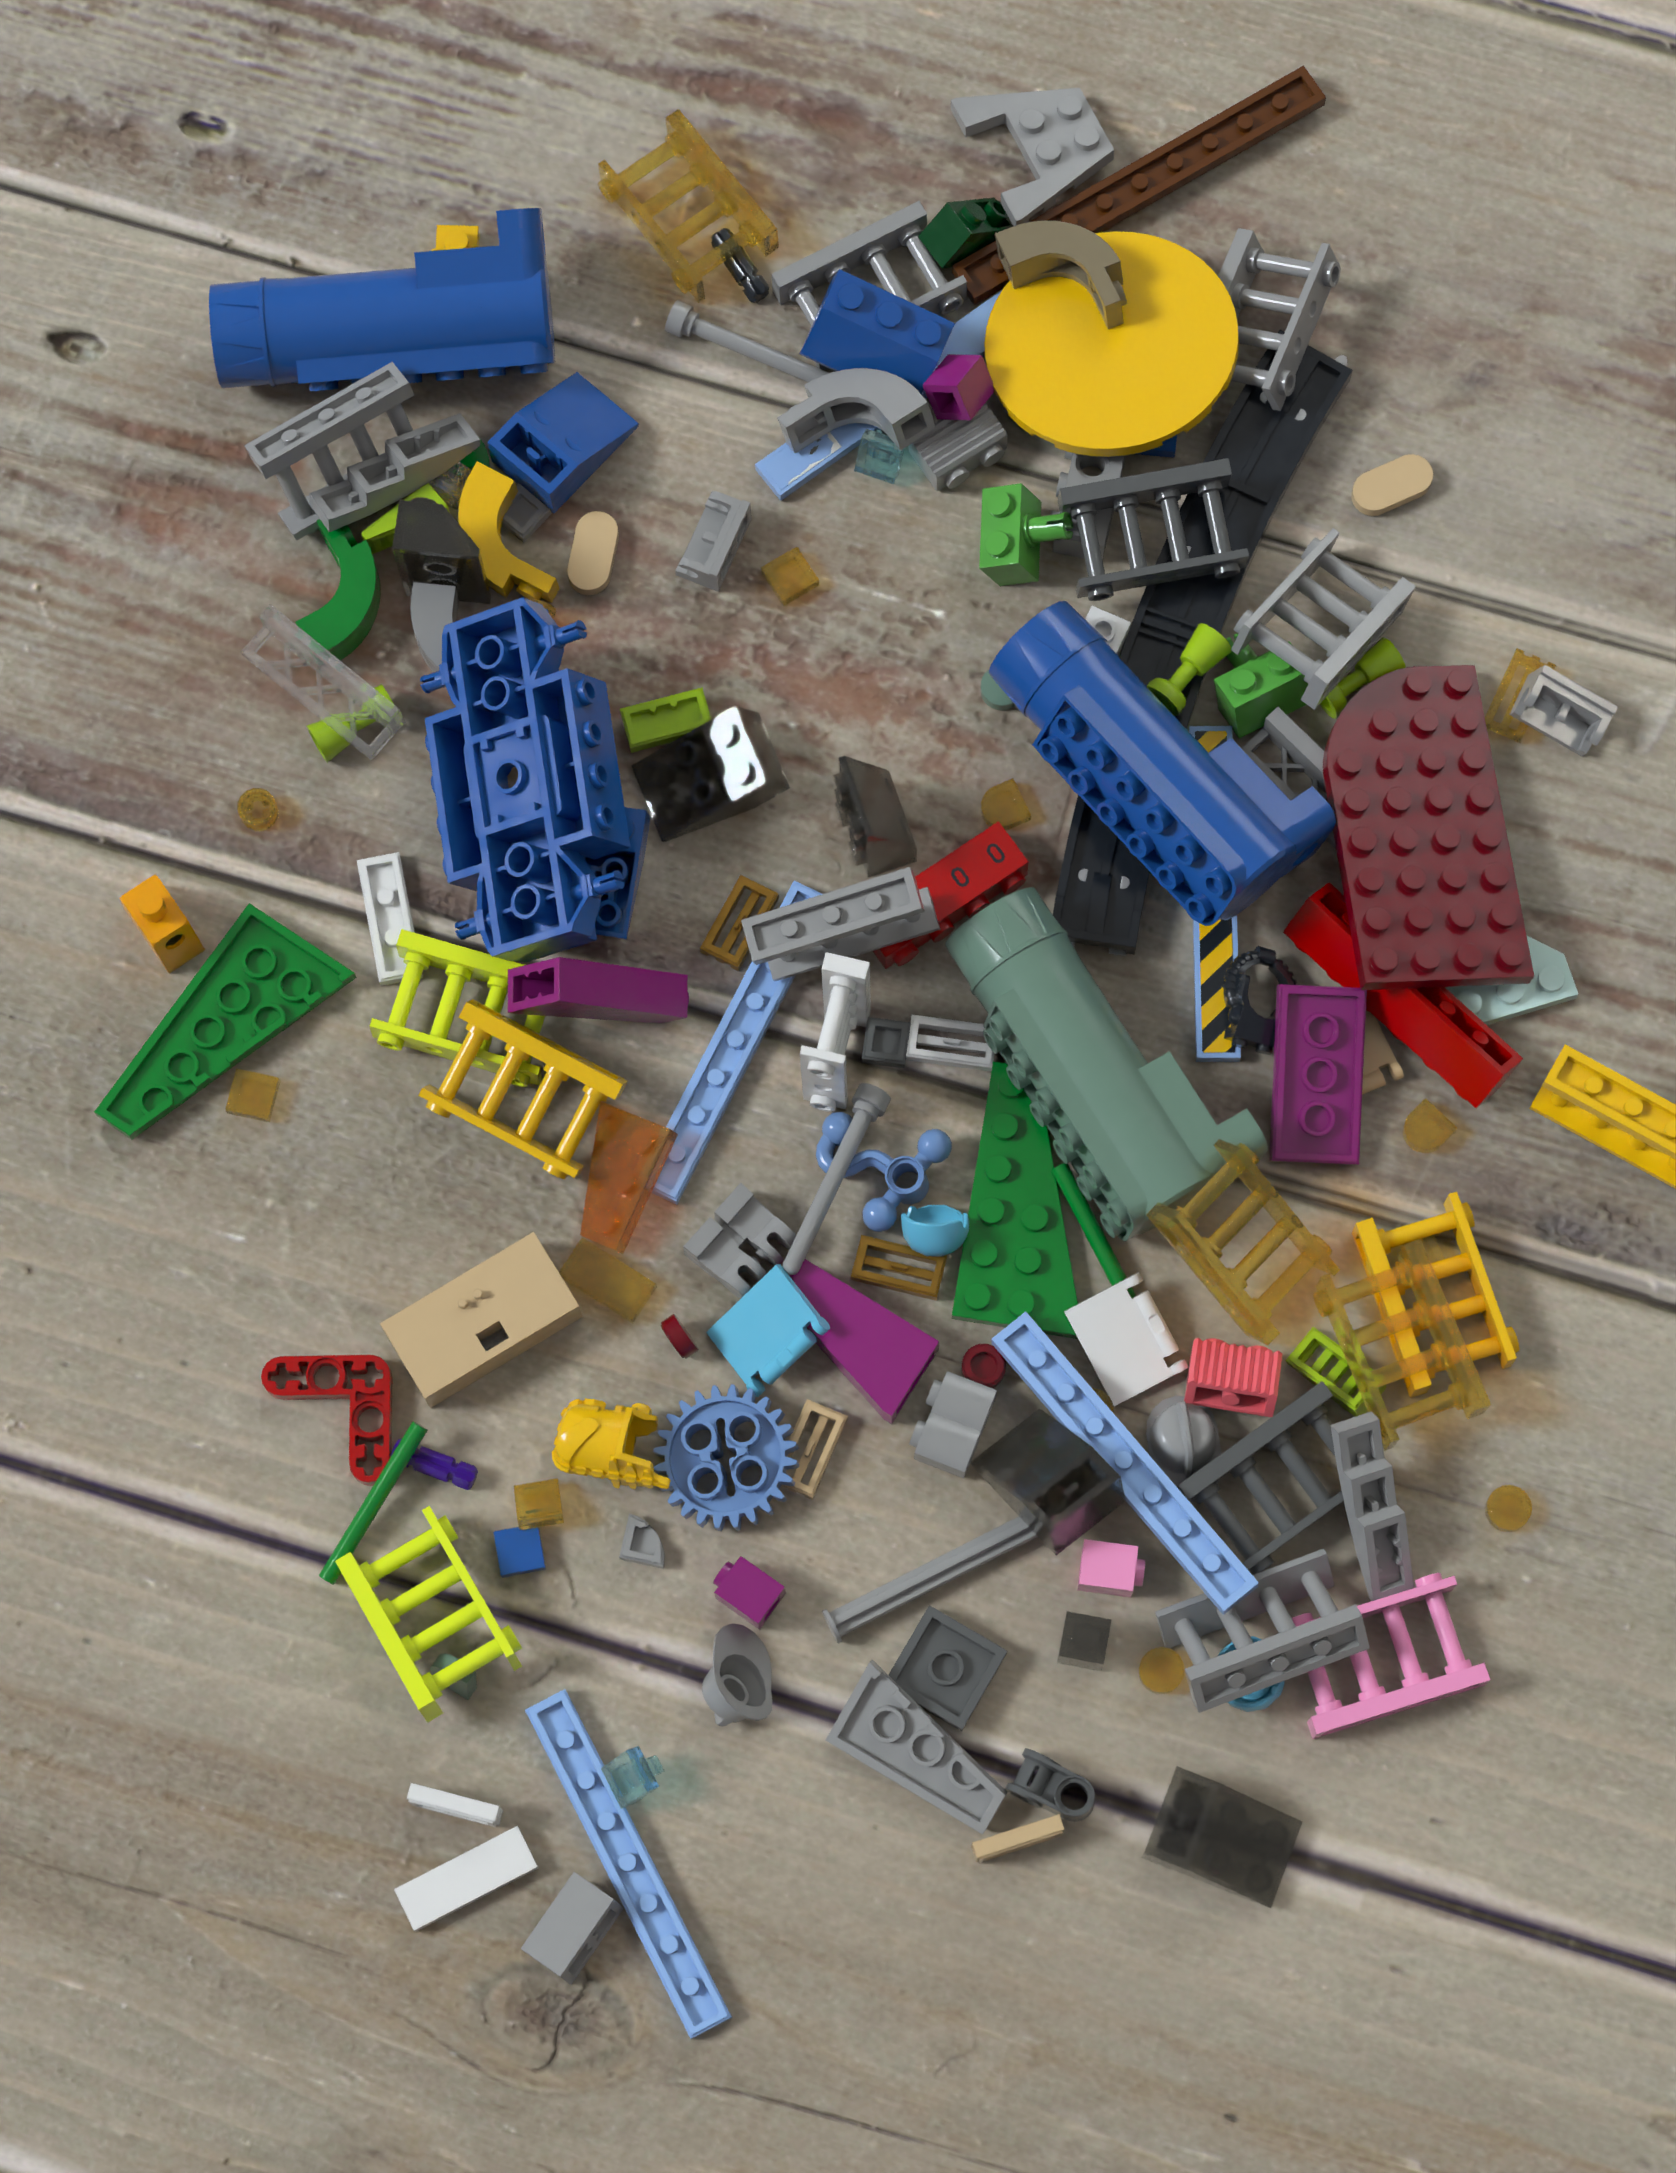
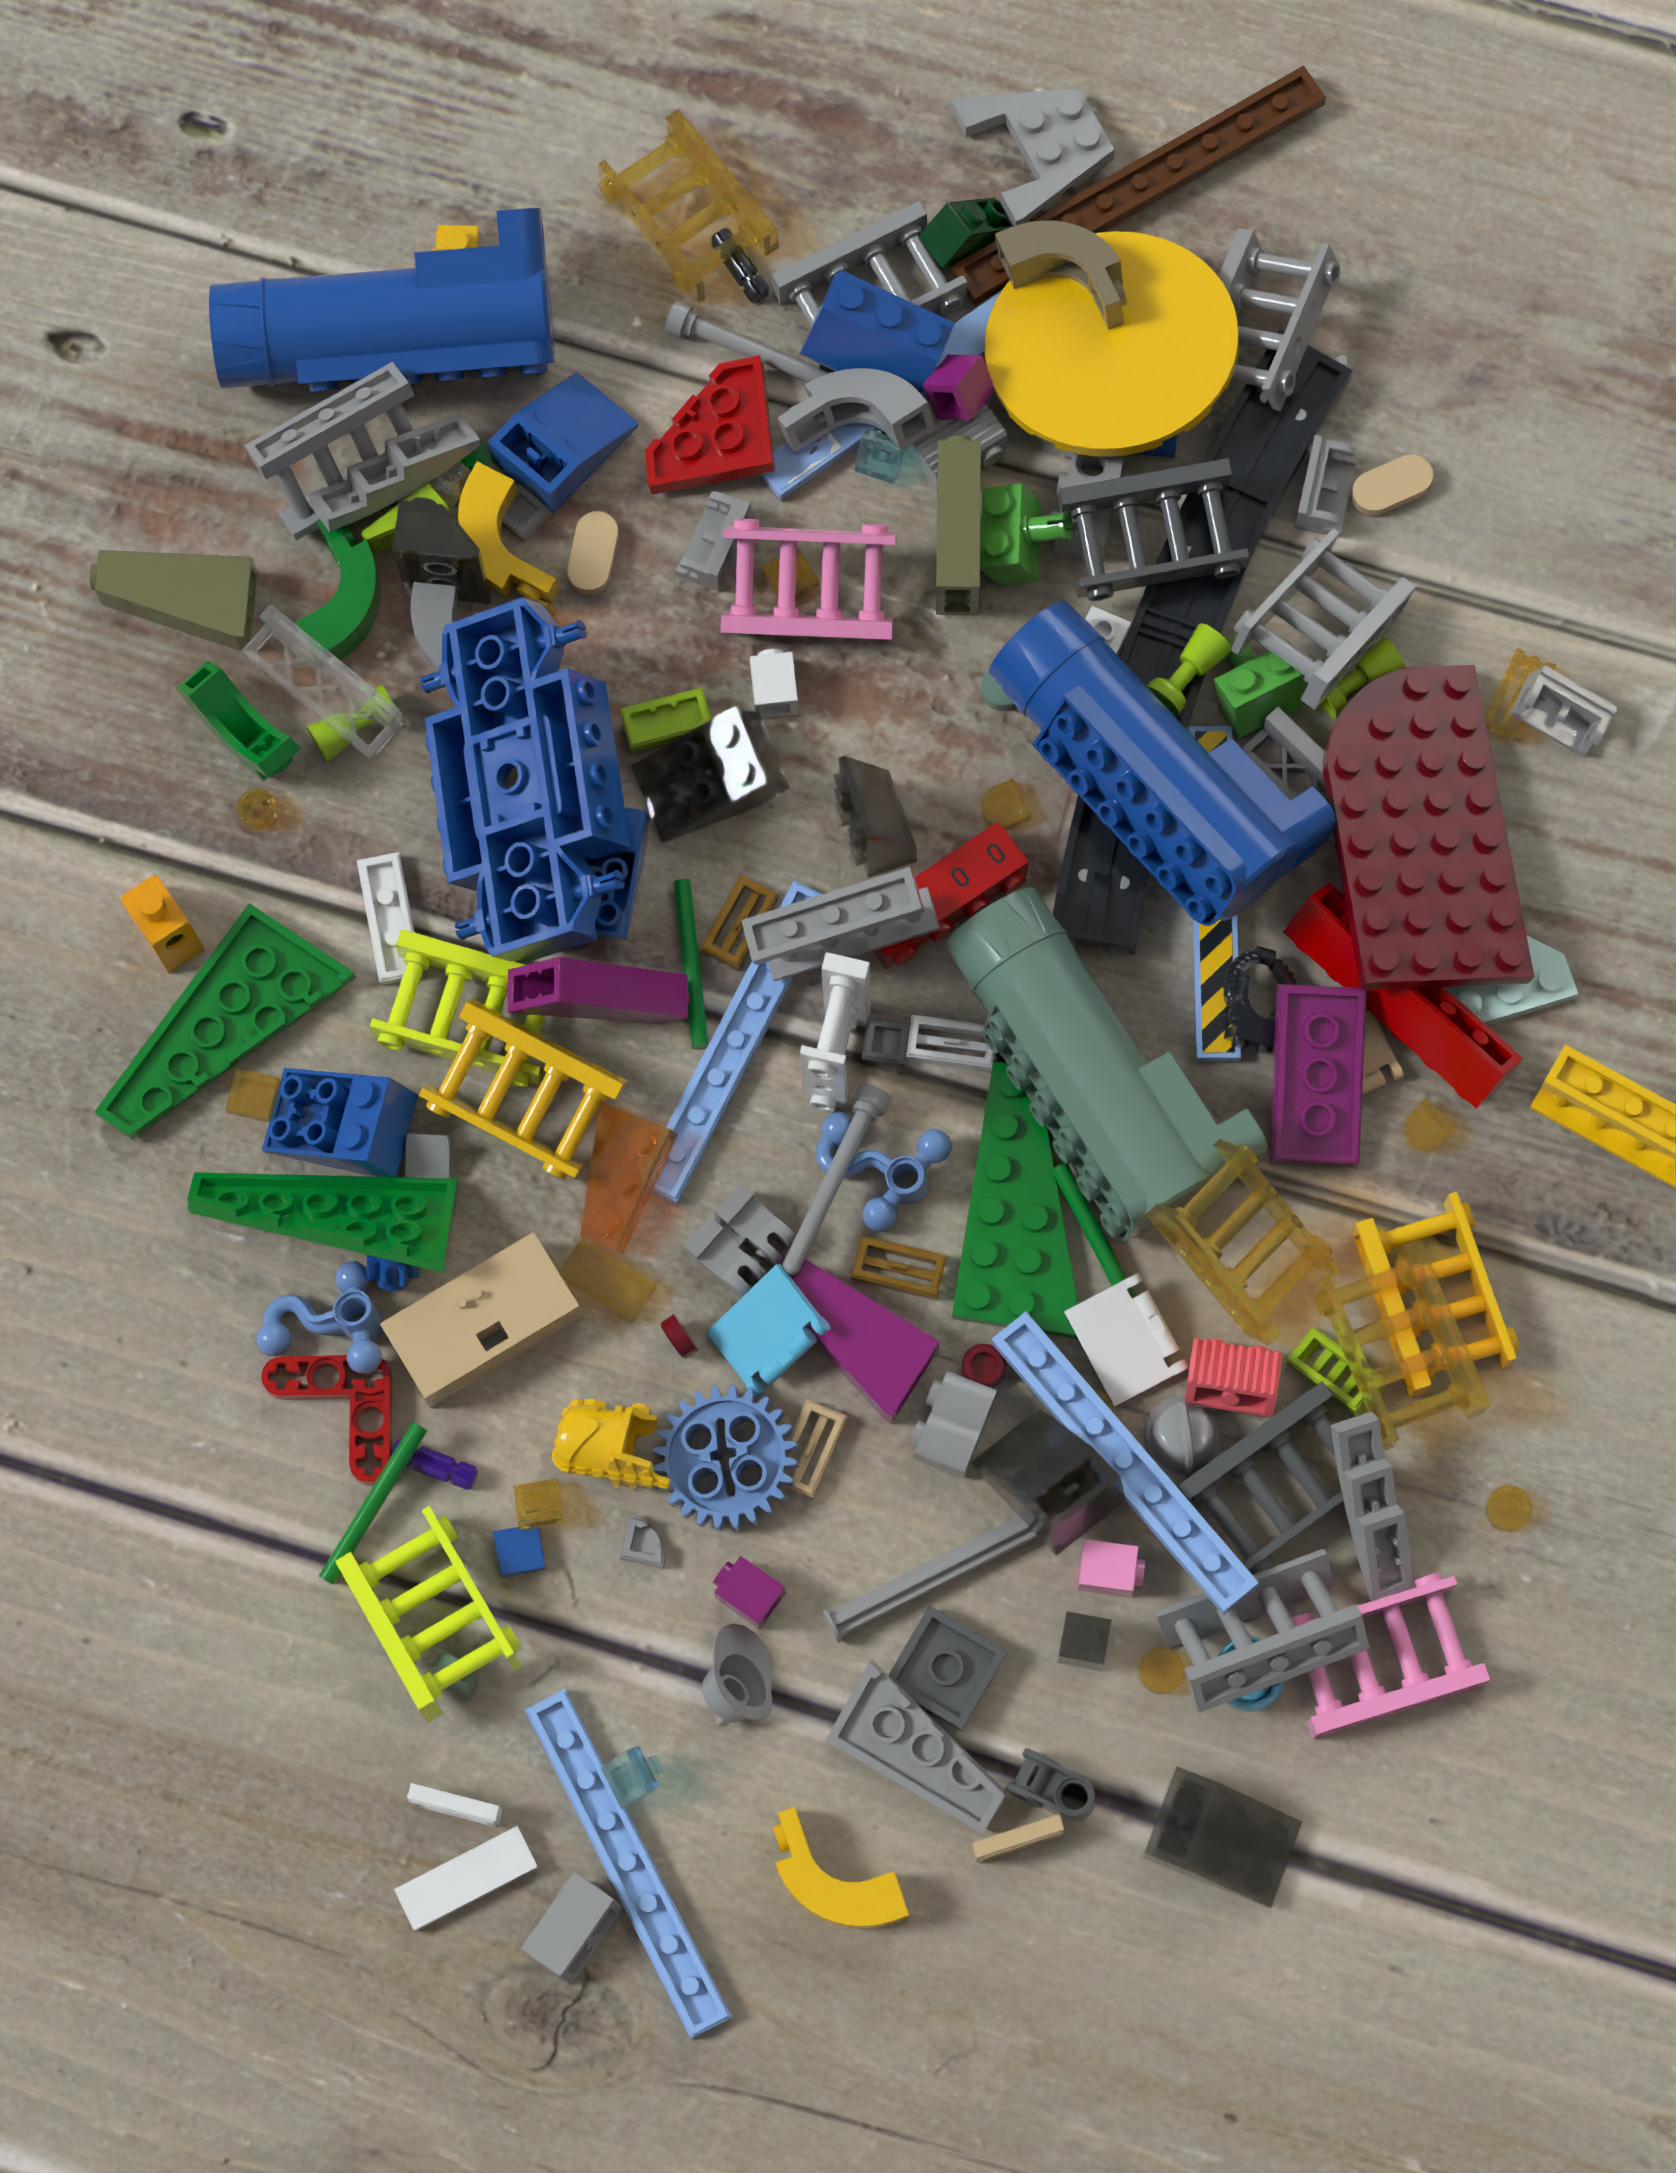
medium azure hair [901,1205,969,1257] -> none
none -> olive slope [89,550,257,652]
none -> green arch [176,660,301,781]
none -> green wing [187,1172,458,1273]
none -> medium blue piece [256,1261,383,1374]
none -> blue slope [262,1068,418,1178]
none -> blue gear [367,1255,420,1291]
none -> light grey slope [405,1134,453,1178]
none -> red plate [645,355,776,495]
none -> green bar [673,879,709,1050]
none -> bright pink fence [720,519,897,640]
none -> white brick [749,649,799,719]
none -> yellow arch [772,1807,909,1929]
none -> olive slope [936,435,981,615]
none -> light grey hinge [1295,435,1358,538]

